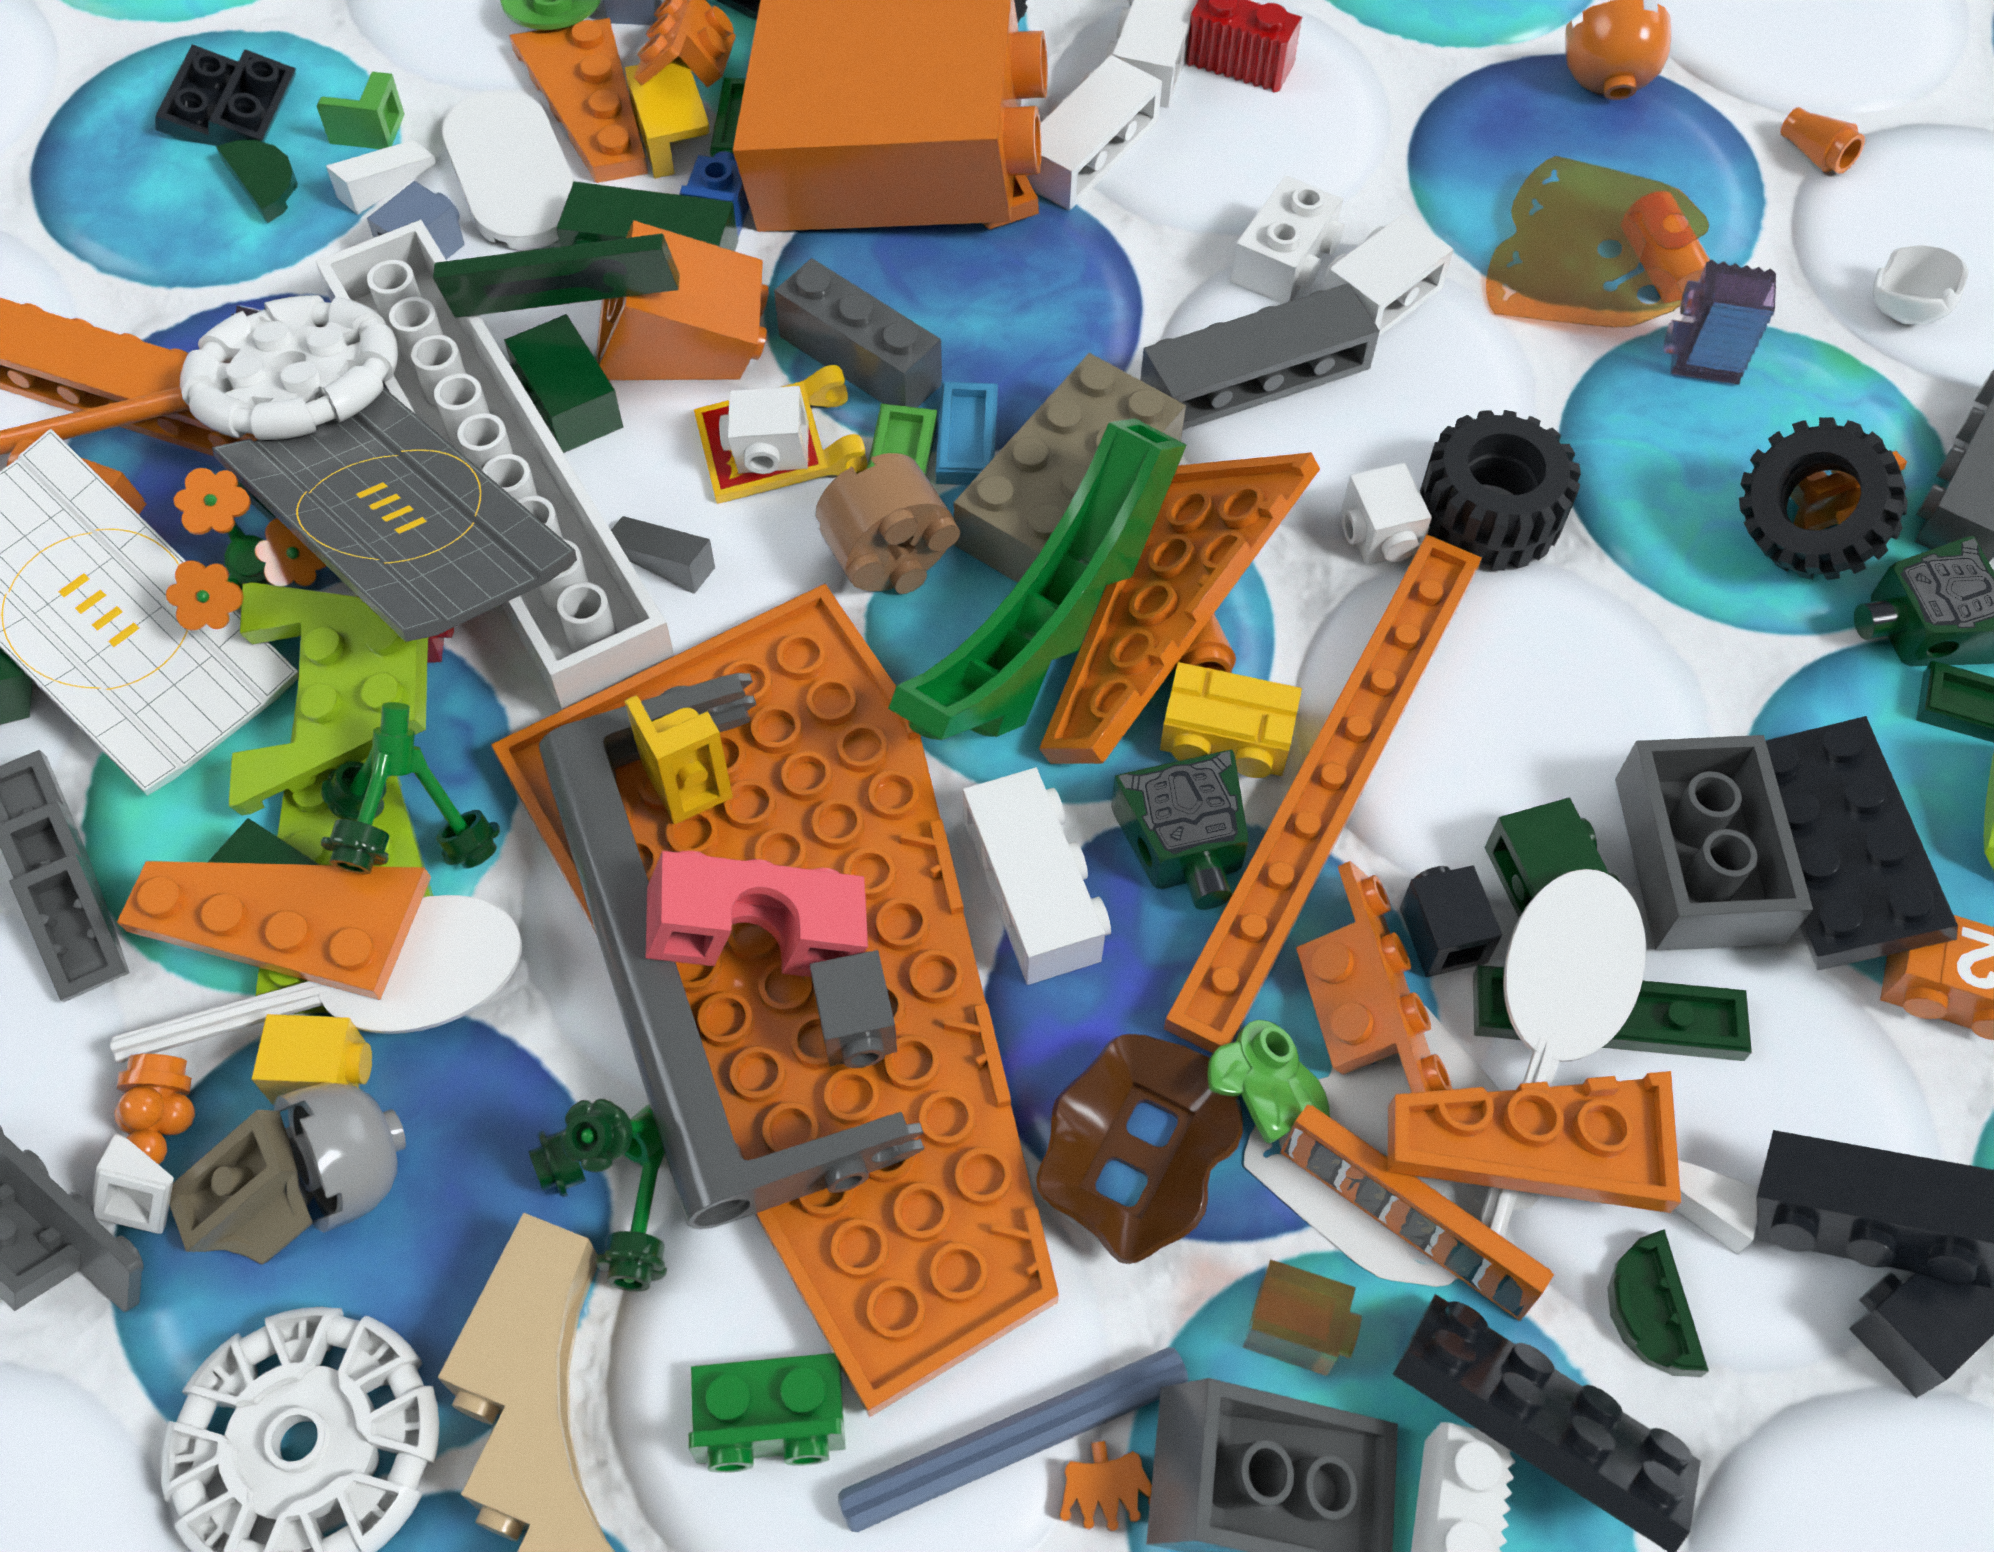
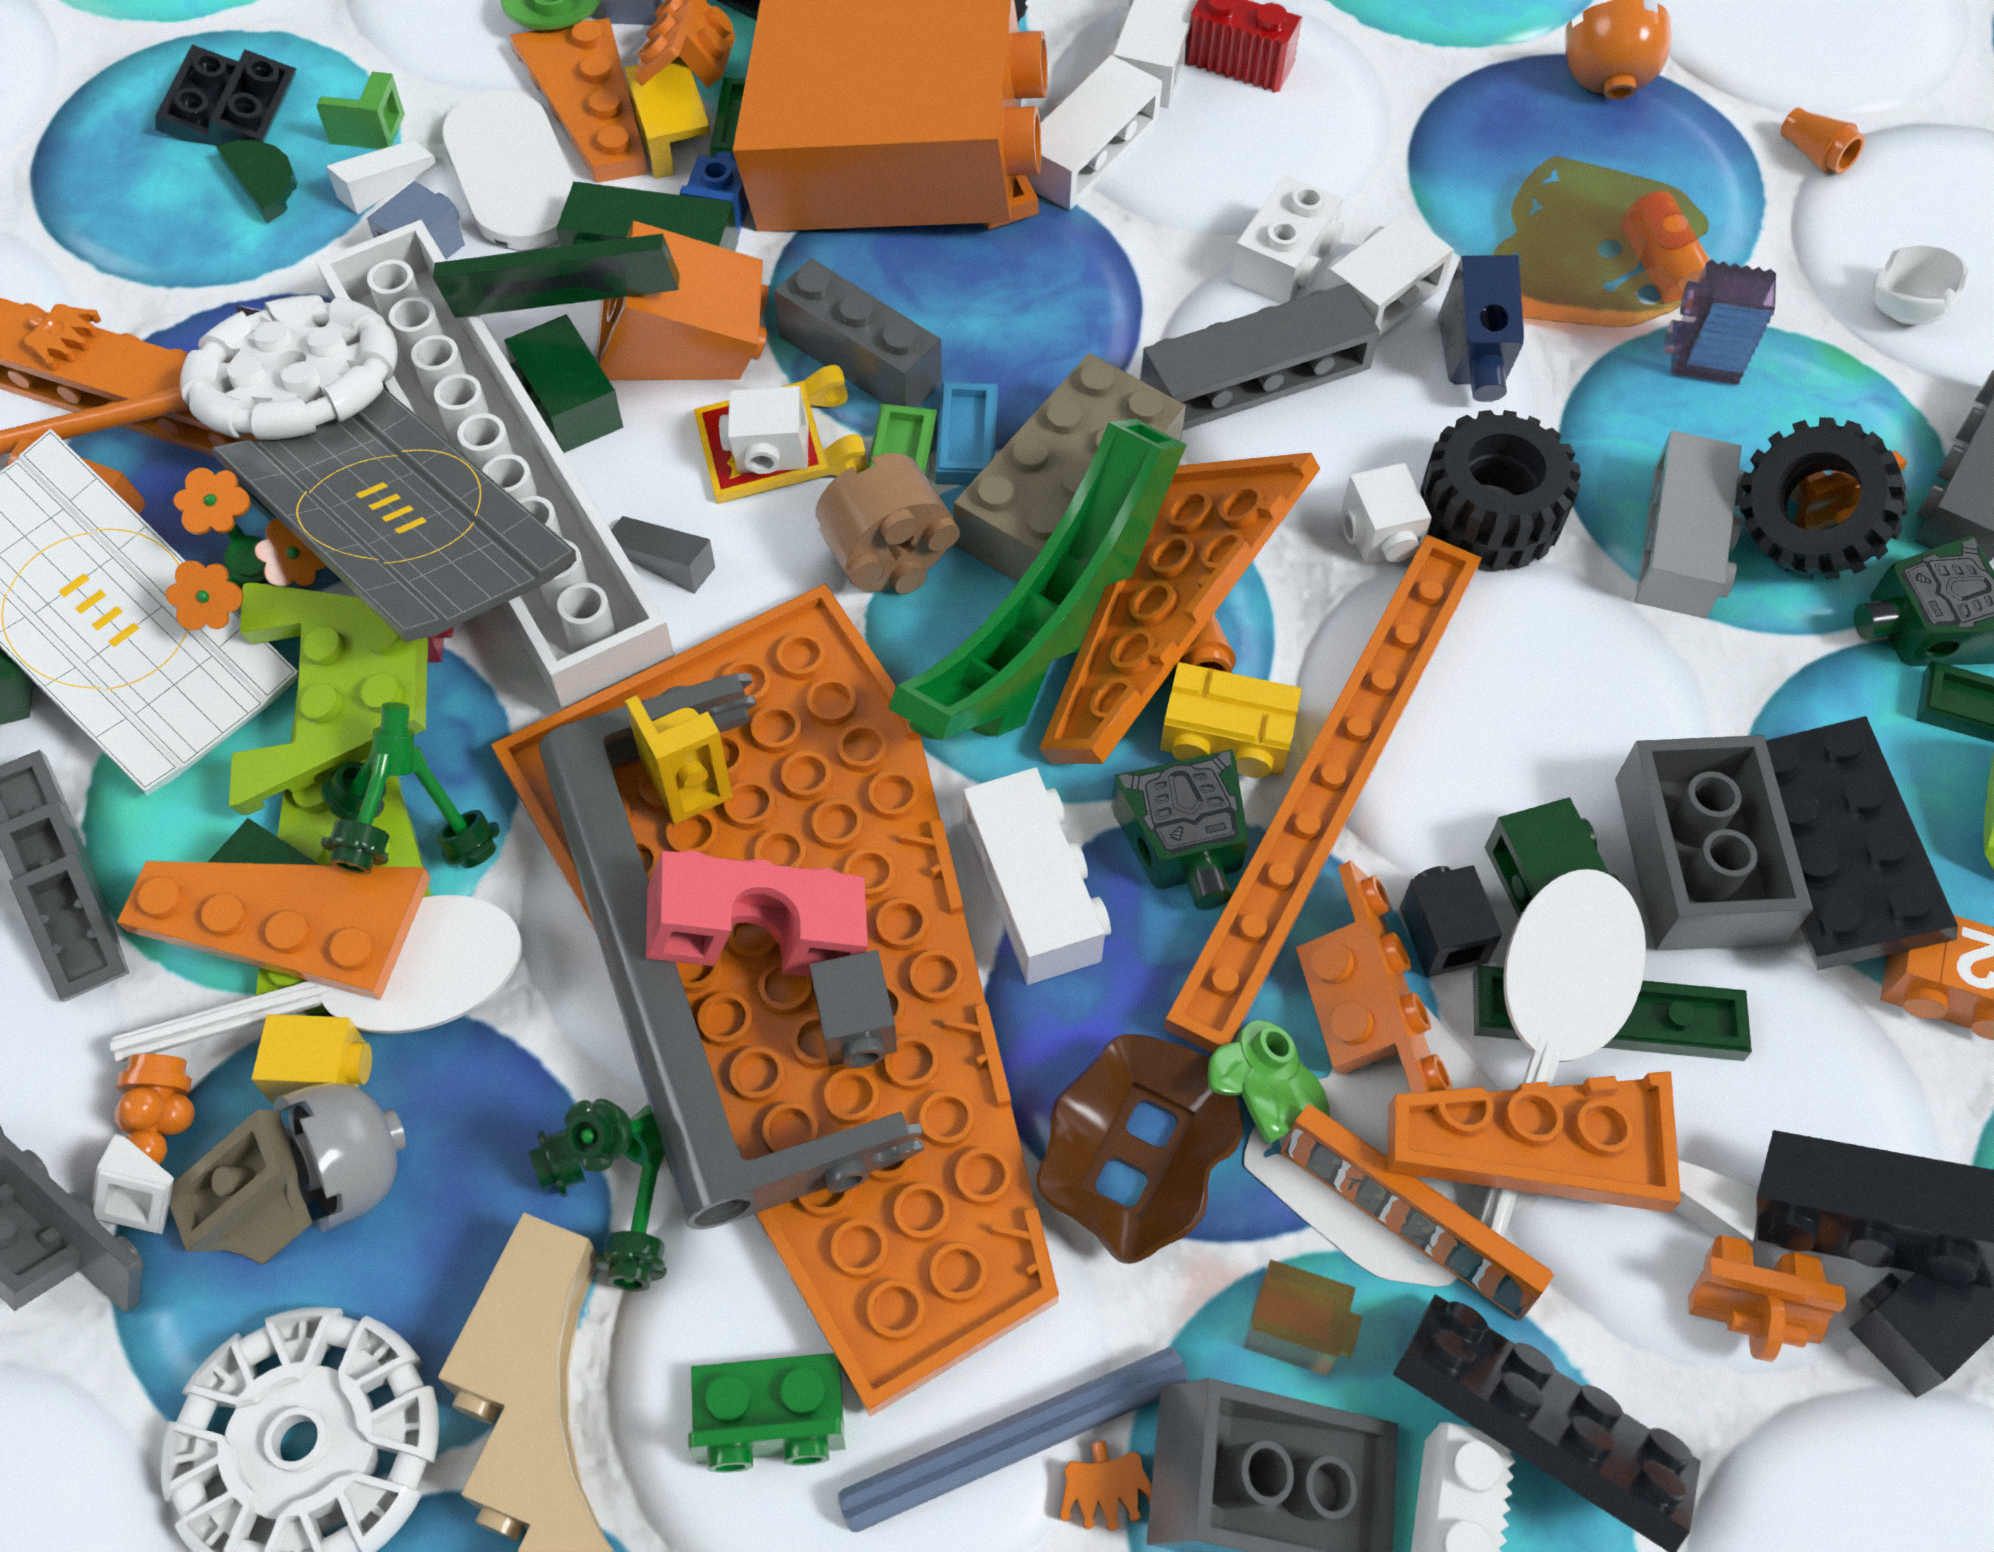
dark green tile [1607,1229,1709,1377] -> none
none -> orange piece [24,304,101,371]
none -> dark blue torso [1438,255,1524,402]
none -> light grey brick [1634,430,1747,619]
none -> orange hips [1688,1235,1846,1362]

